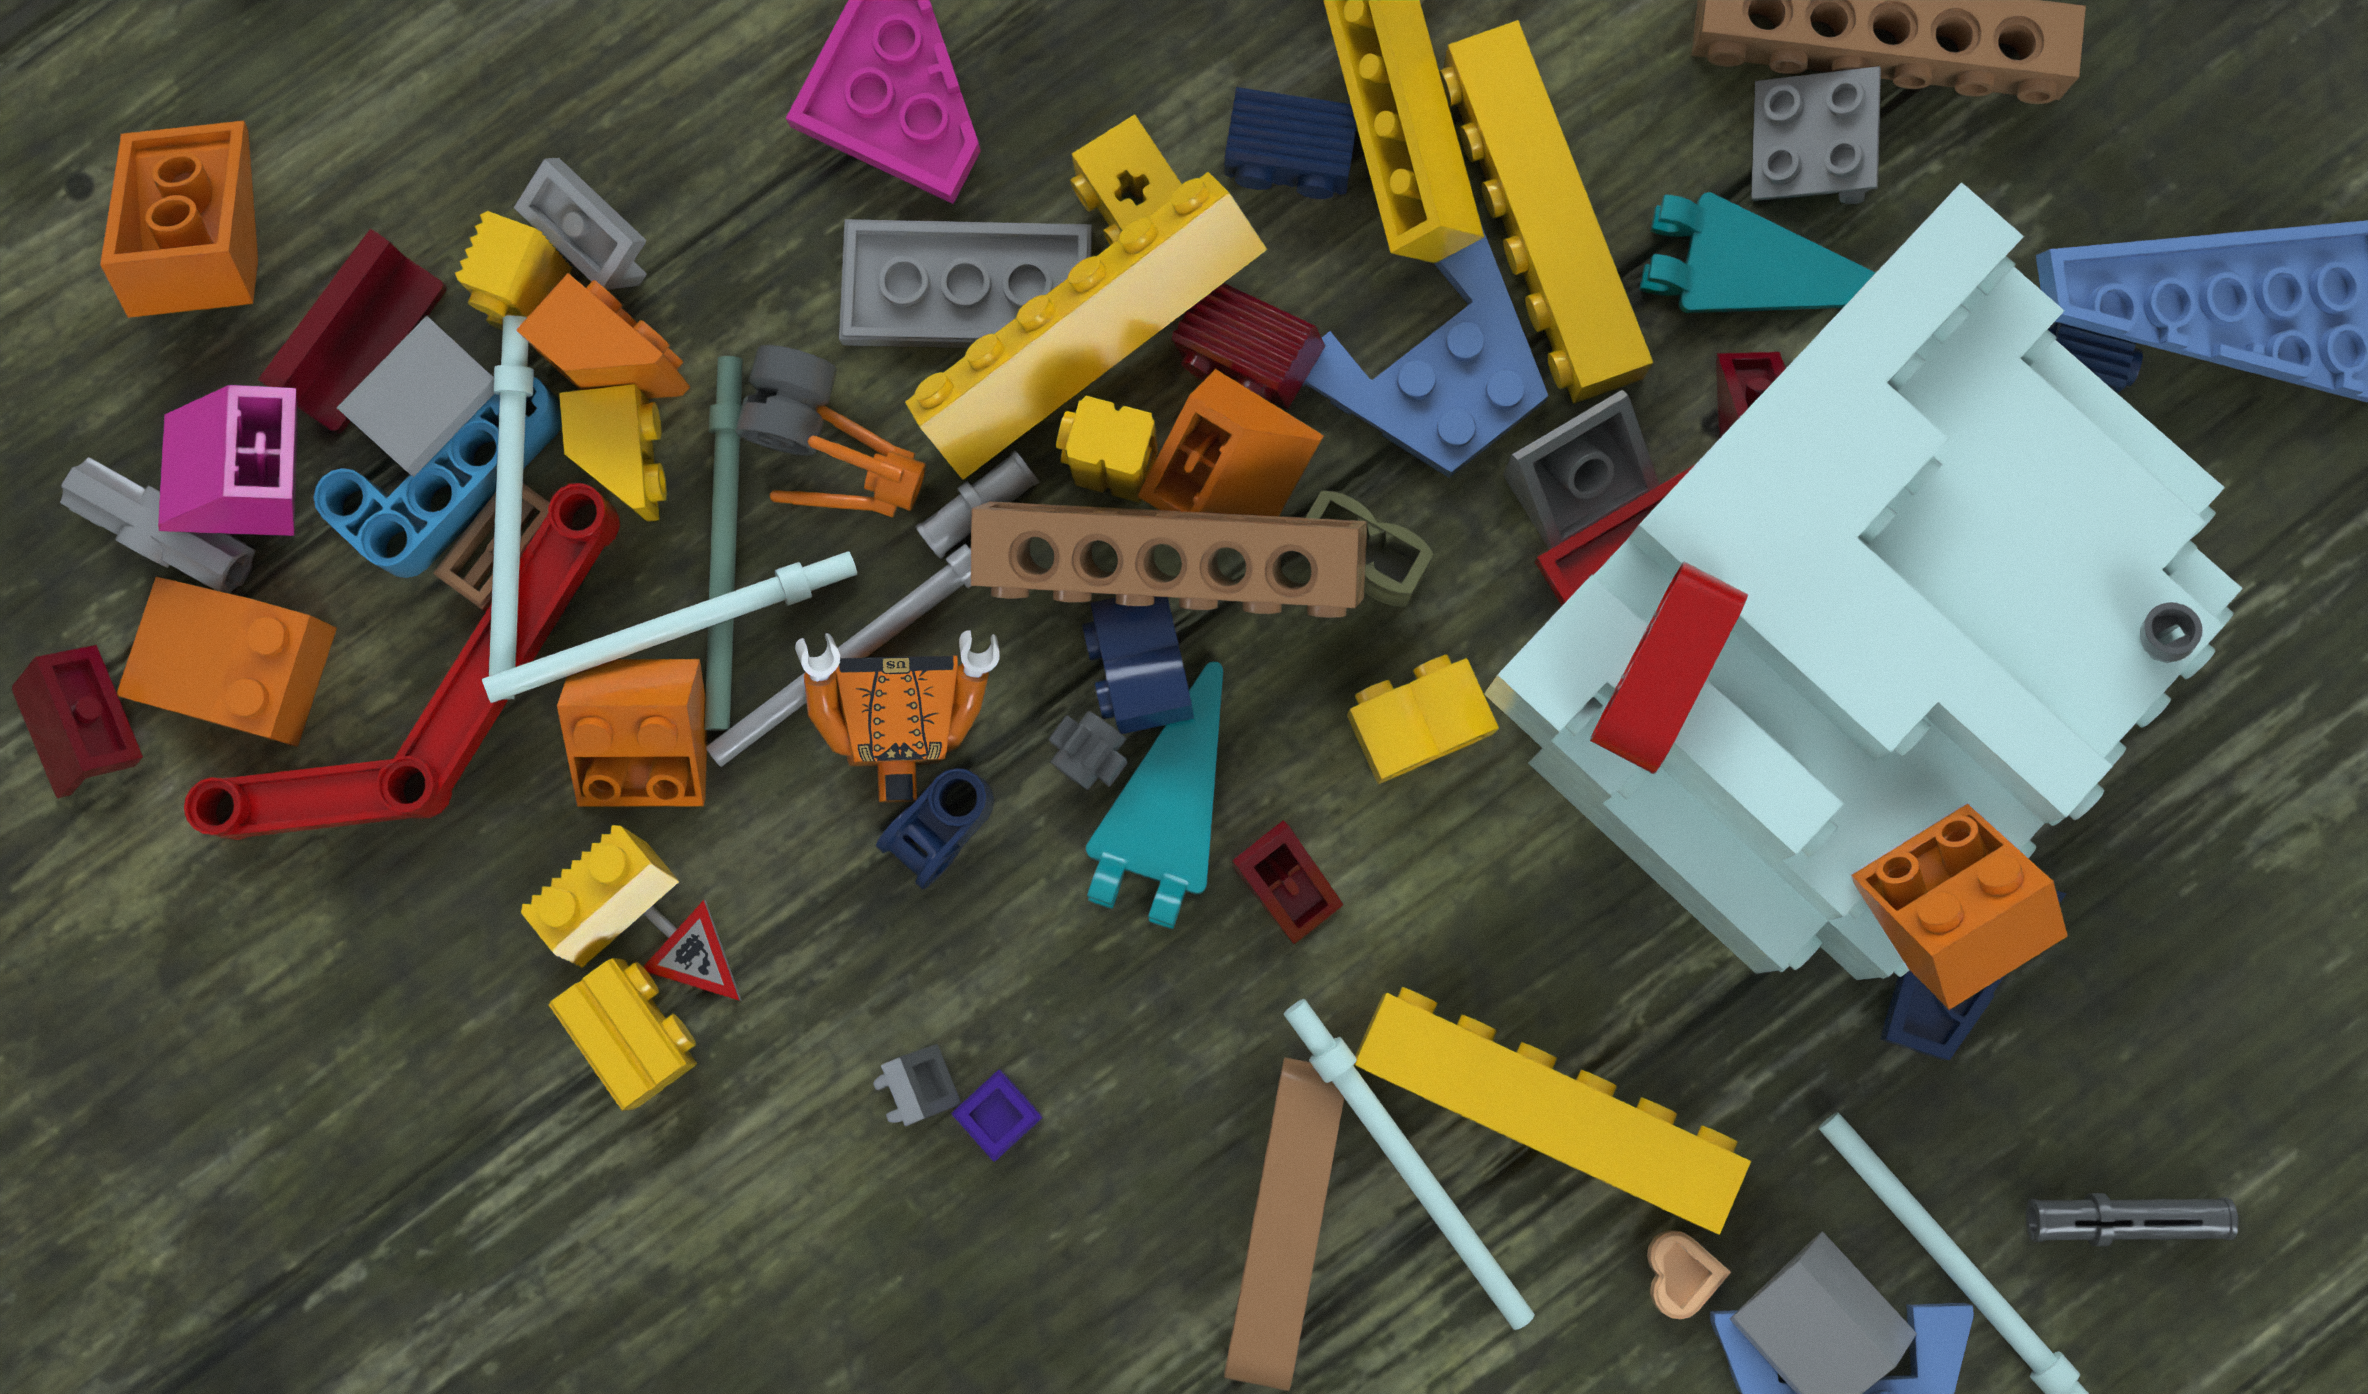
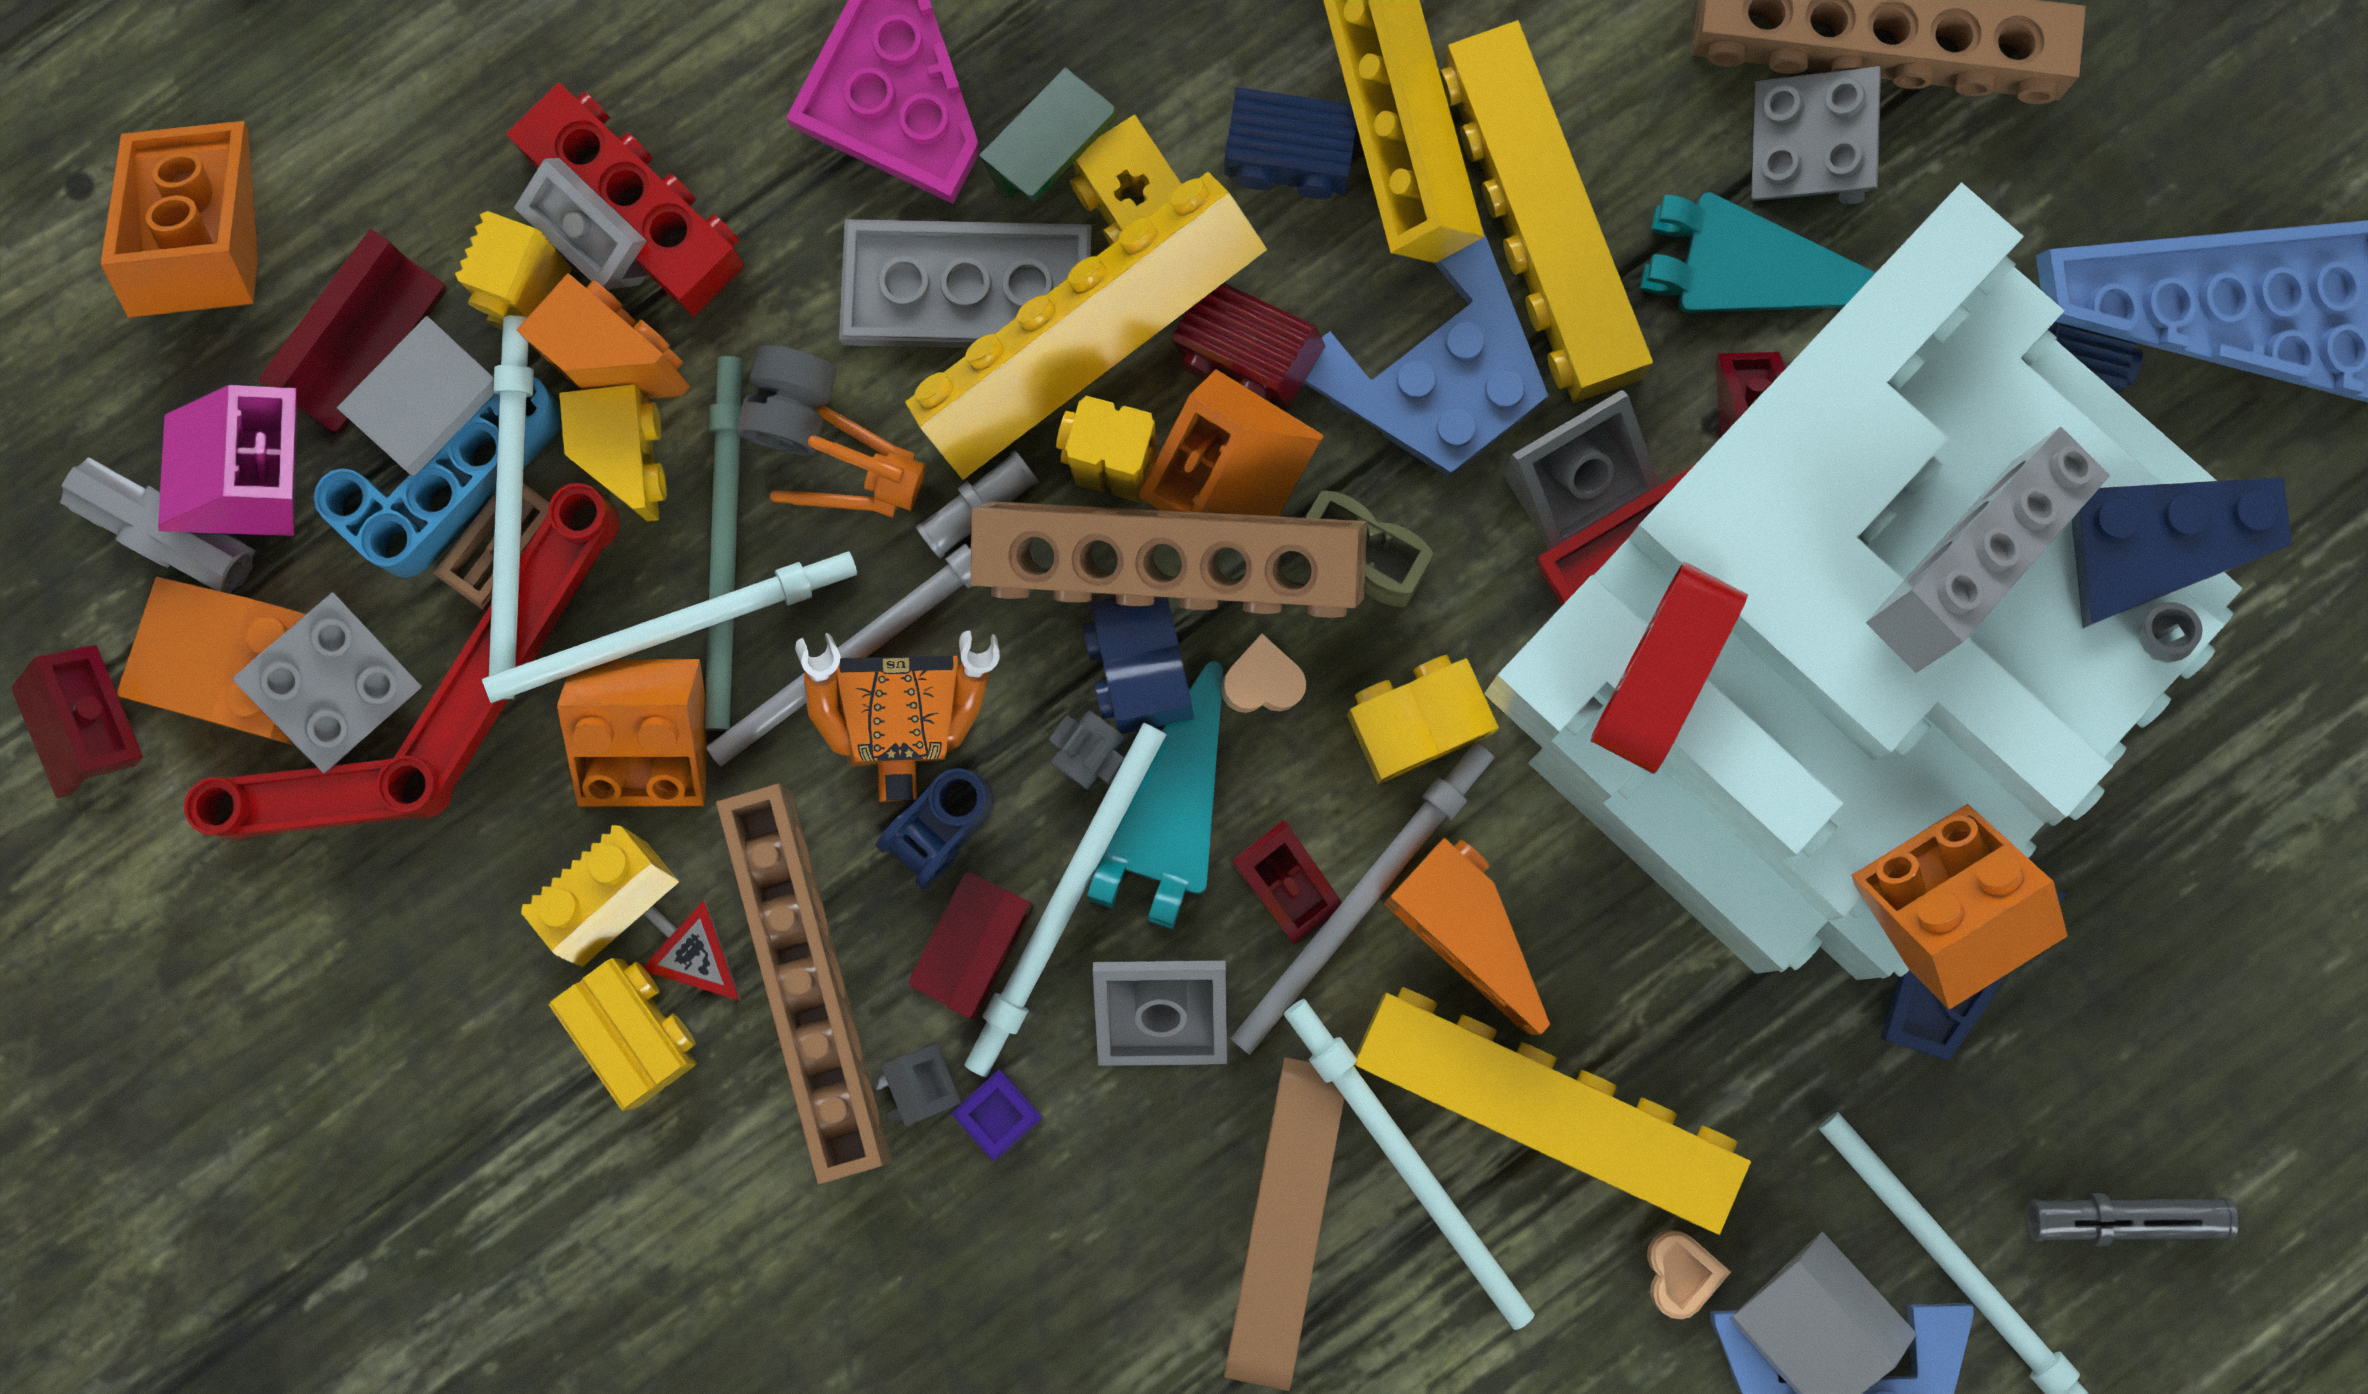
none -> light grey hinge [231,592,422,773]
none -> red brick [506,82,745,318]
none -> medium nougat brick [716,783,893,1185]
none -> dark red panel [909,872,1035,1020]
none -> light aqua bar [964,722,1166,1077]
none -> panel [979,67,1117,201]
none -> light grey slope [1093,961,1227,1066]
none -> light nougat tile [1220,633,1306,713]
none -> light grey bar [1230,742,1494,1055]
none -> orange slope [1383,838,1550,1035]
none -> light grey brick [1865,426,2110,673]
none -> dark blue wing [2071,477,2292,628]

